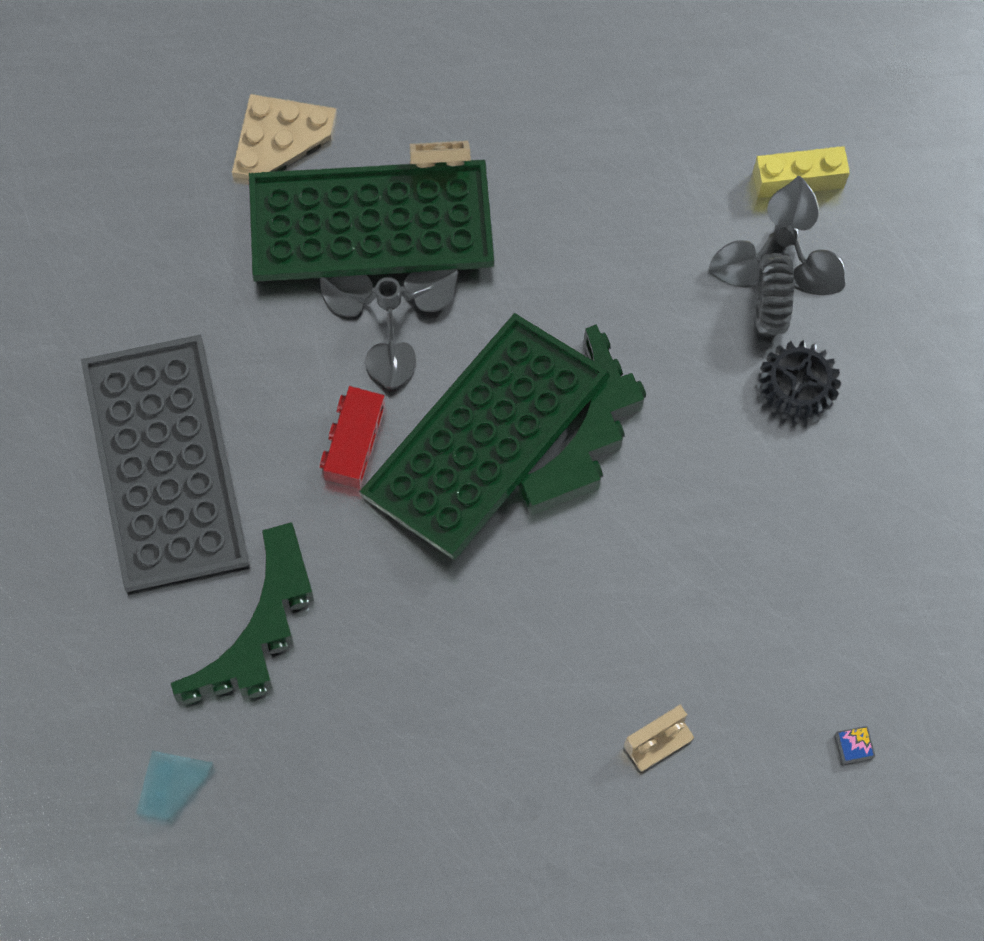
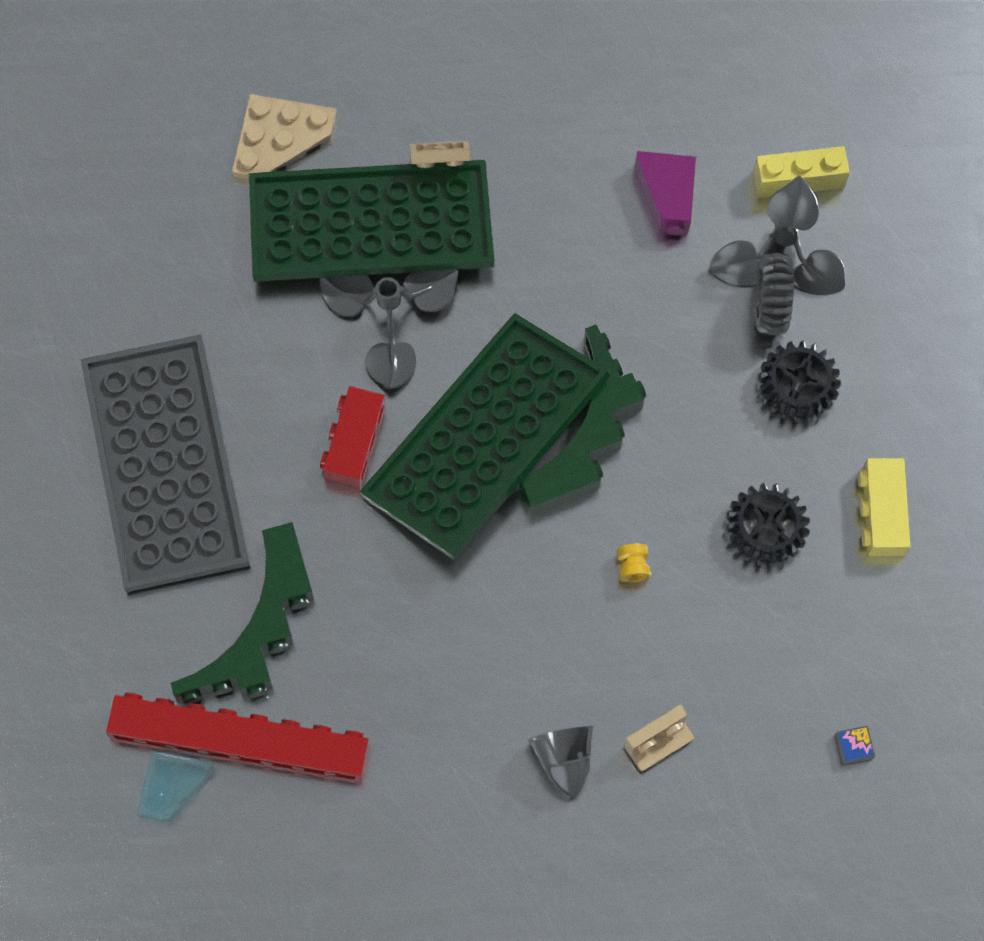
none -> red brick [106,692,369,783]
none -> dark grey helmet [528,726,593,797]
none -> yellow wheel [617,543,651,582]
none -> magenta slope [634,151,696,235]
none -> black gear [725,483,810,566]
none -> light yellow brick [858,458,911,556]

